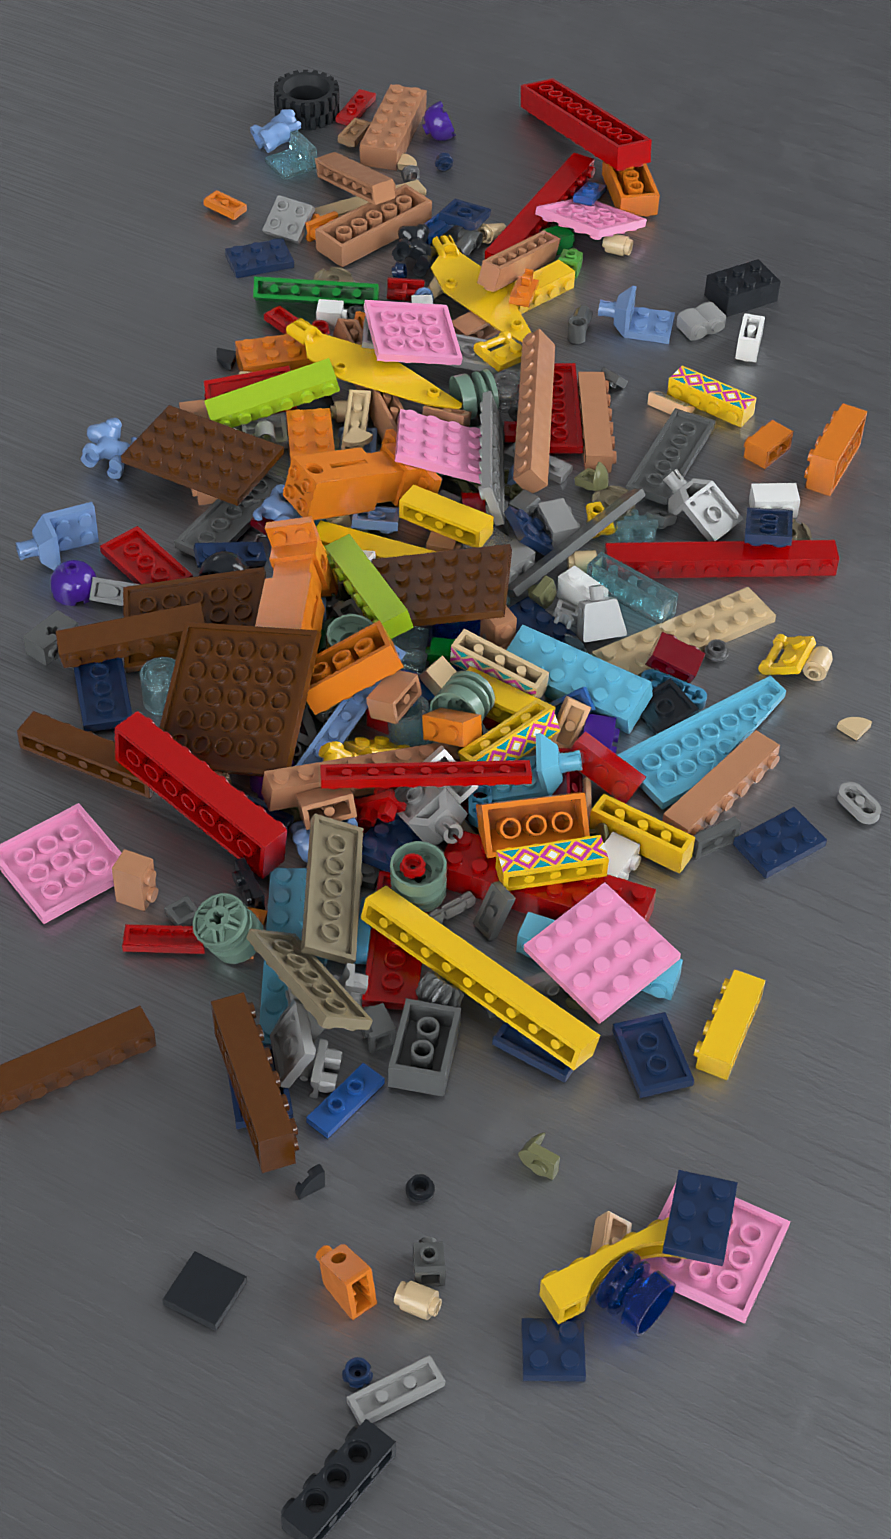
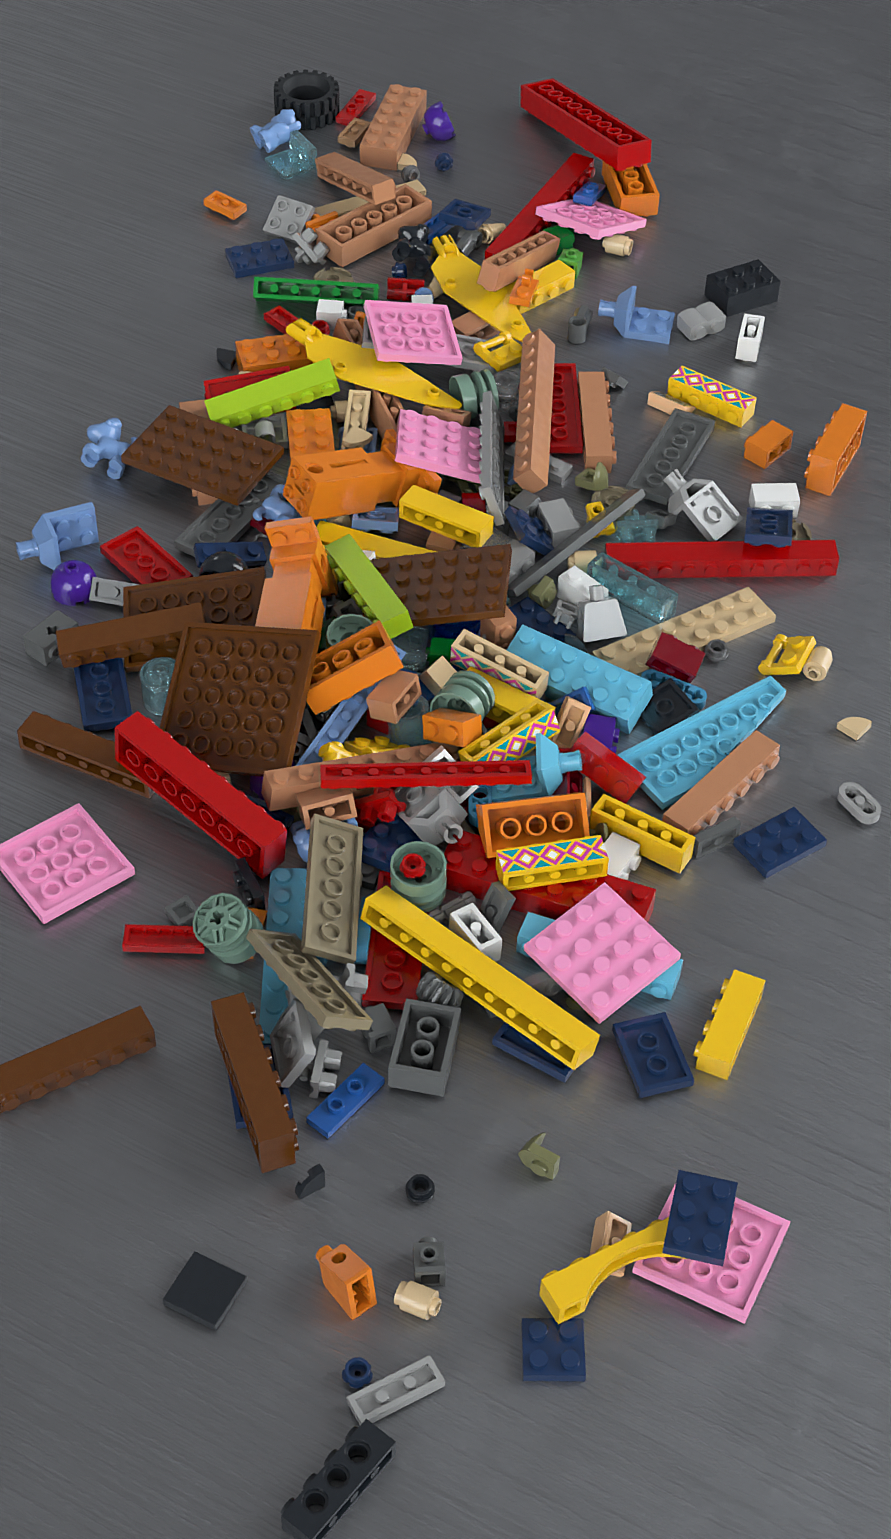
nougat brick [112,849,158,912] -> none
clear blue wheel [595,1251,676,1336] -> none
none -> light grey hips [292,228,330,265]
none -> white brick [449,903,502,962]

